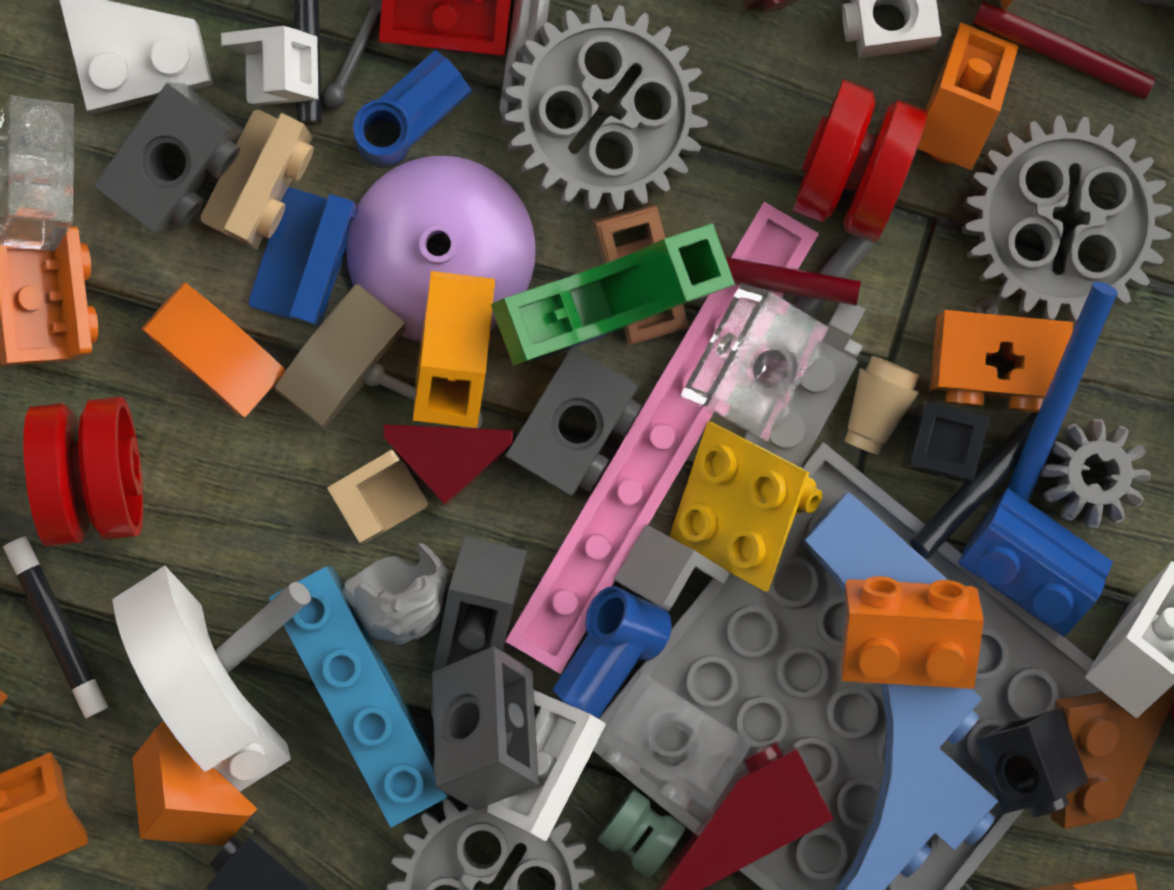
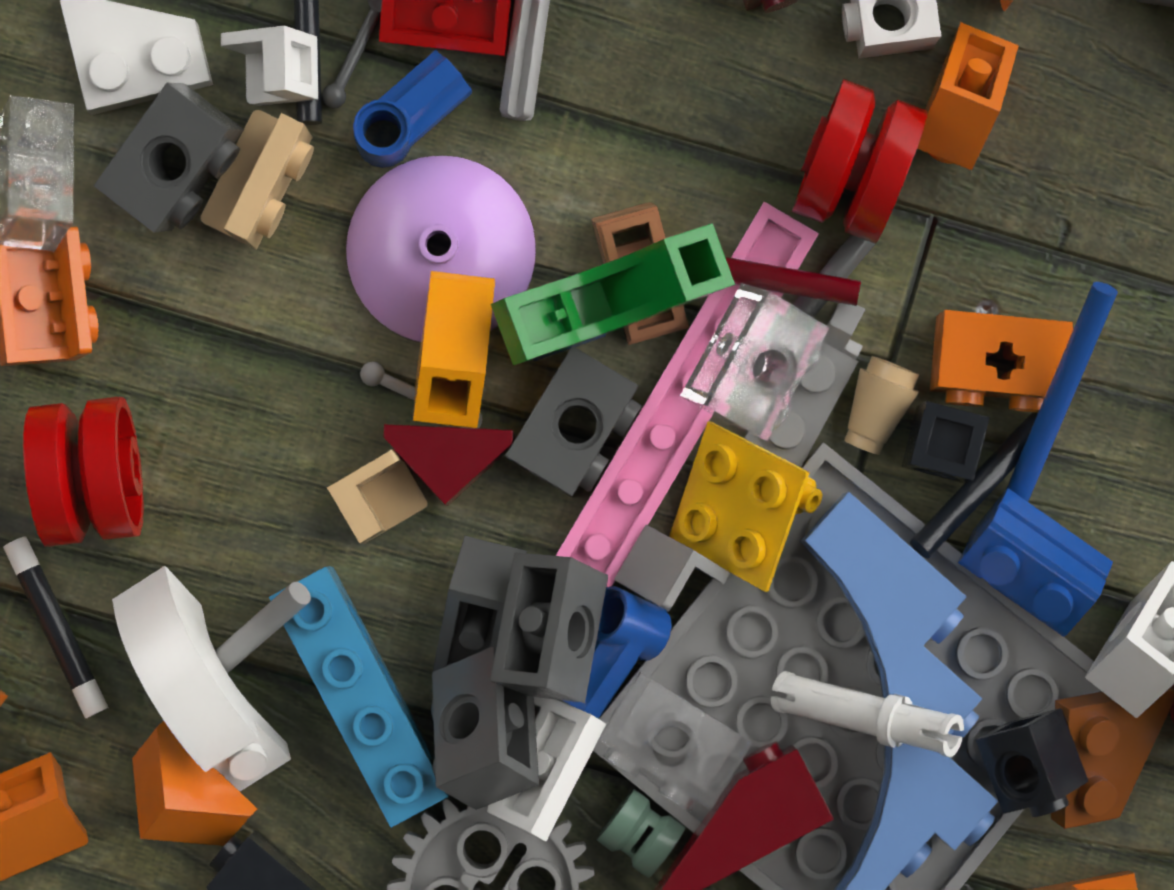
orange slope [141,282,286,418] -> none
blue panel [249,187,358,329] -> none
dark tan slope [274,283,406,430] -> none
light grey hair [342,543,452,645] -> none
light grey gear [501,4,708,213] -> none
orange bracket [840,576,984,689] -> none
light grey gear [961,115,1172,323] -> none
dark red bar [972,0,1156,100] -> none
light grey gear [1040,419,1151,528] -> none
none -> dark grey brick [490,552,608,703]
none -> white pin [771,671,964,757]

